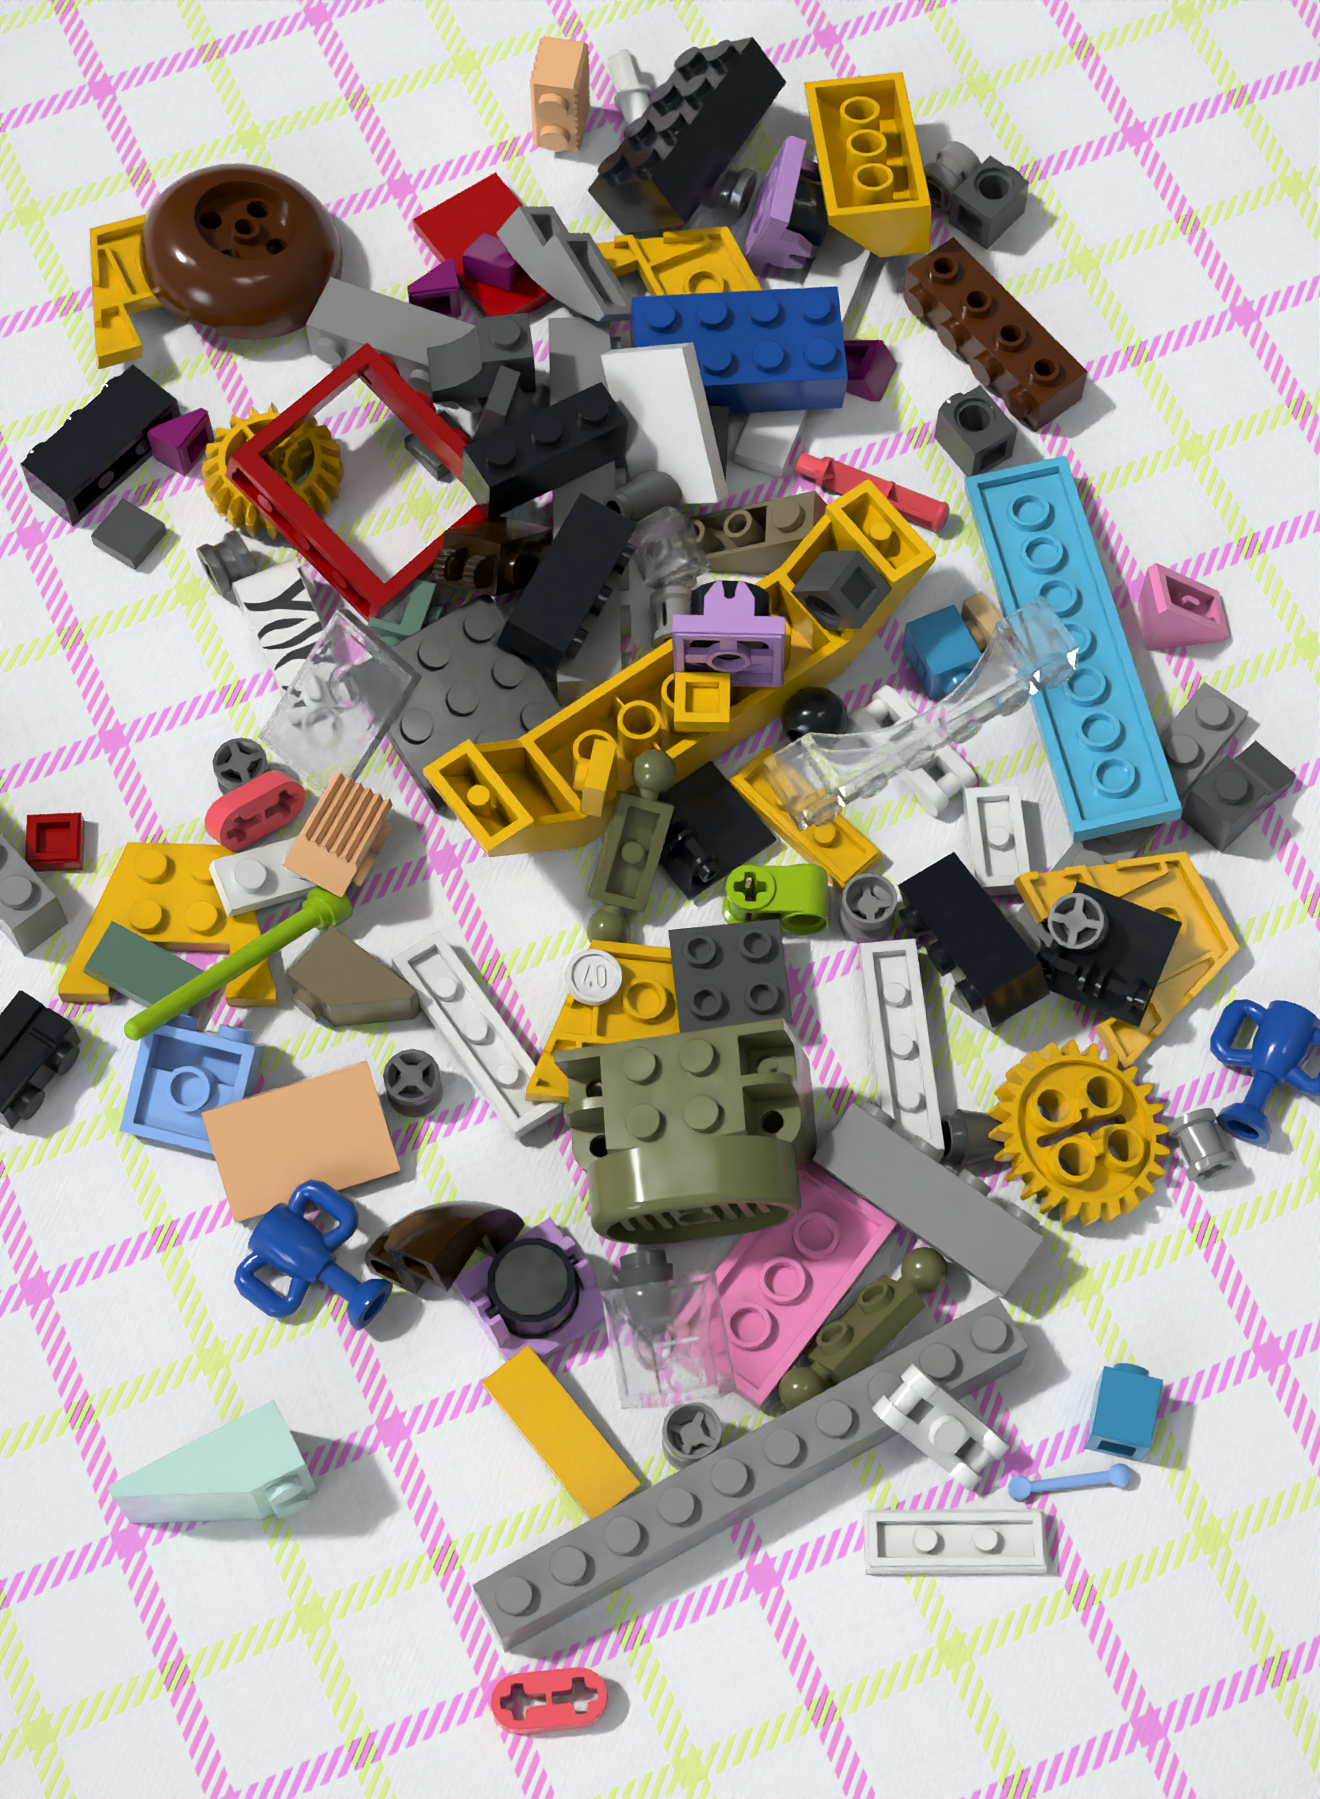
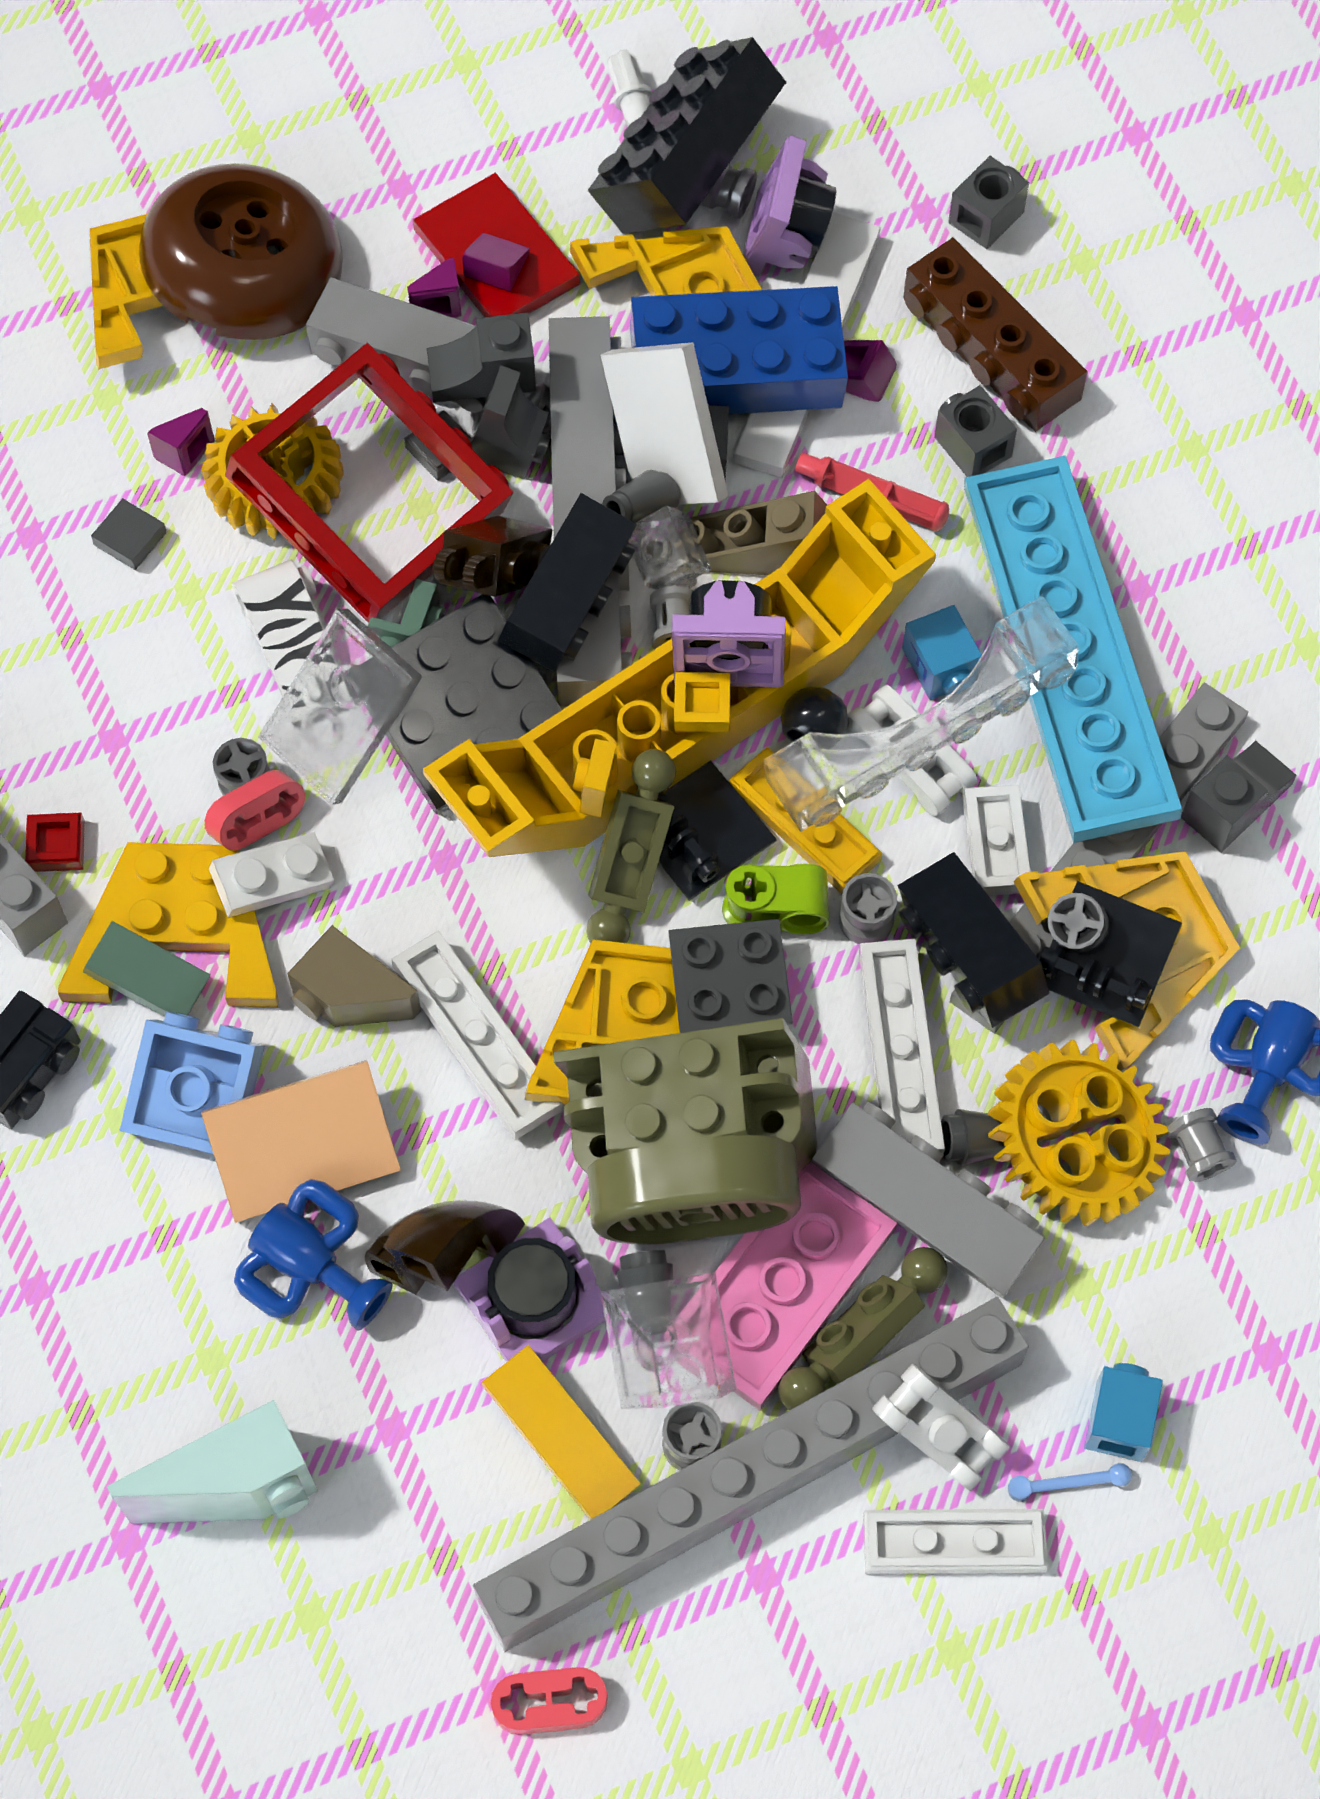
black brick [20,365,181,526] -> none
lime piece [124,886,353,1041] -> none
flat silver wheel [196,530,258,596] -> none
light nougat brick [283,772,393,898] -> none
flat silver wheel [383,1049,443,1118] -> none
black brick [462,382,628,521] -> none
light grey slope [496,206,631,321] -> none
light nougat brick [529,36,591,152] -> none
white piece [565,949,622,1006] -> none
dark grey brick [791,550,892,629] -> none
yellow slope [804,72,931,258] -> none
light grey wheel [923,141,981,212] -> none
tan plate [961,591,1012,666] -> none
bright pink slope [1137,563,1229,650] -> none

